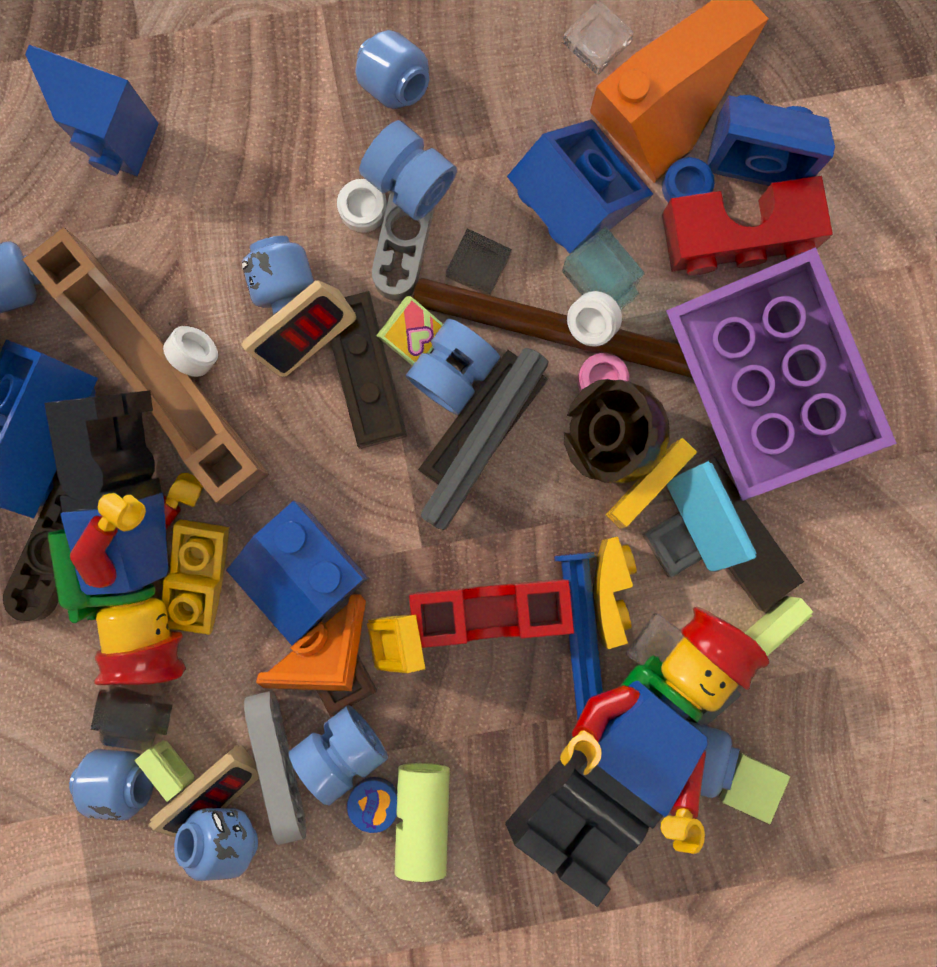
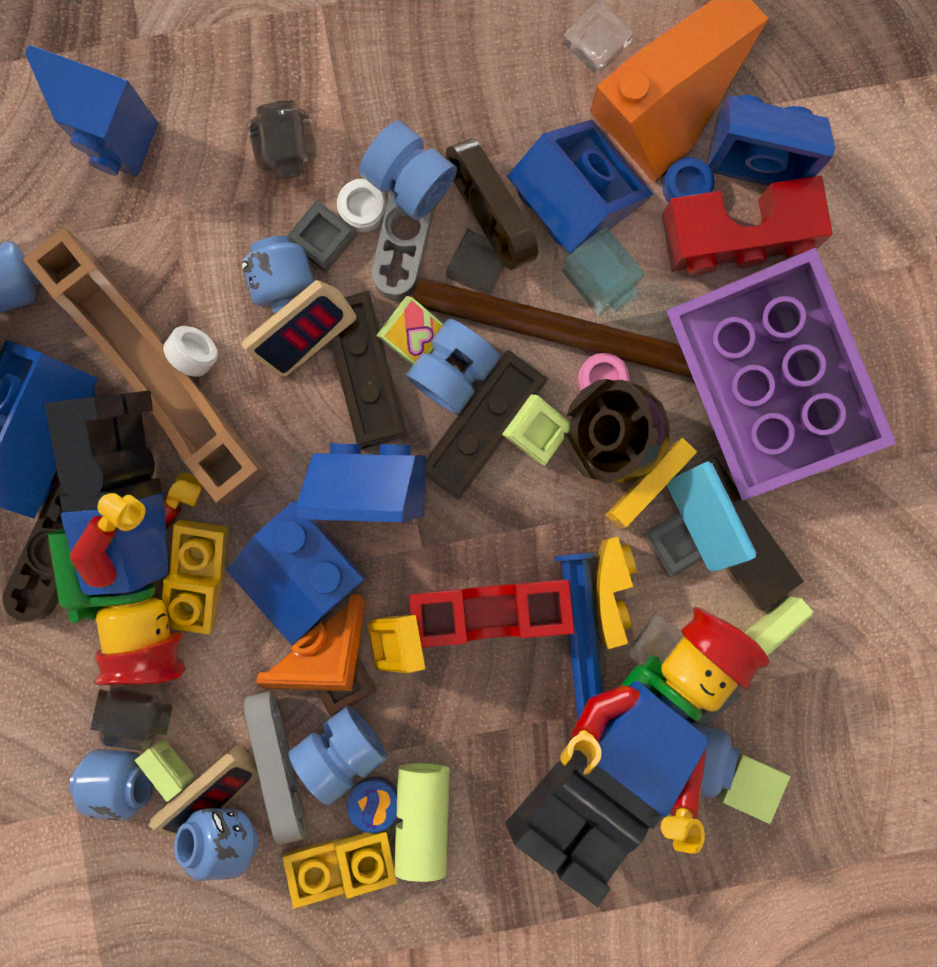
medium blue head [355,30,430,109] -> none
dark grey axle [421,348,549,530] -> none
white tile [567,291,622,346] -> none
none -> clear smoke head [247,100,319,180]
none -> yellow slope [281,830,398,909]
none -> dark grey tile [287,200,357,273]
none -> blue slope [295,443,426,522]
none -> dark brown beam [446,138,538,270]
none -> yellowish green tile [502,394,570,466]

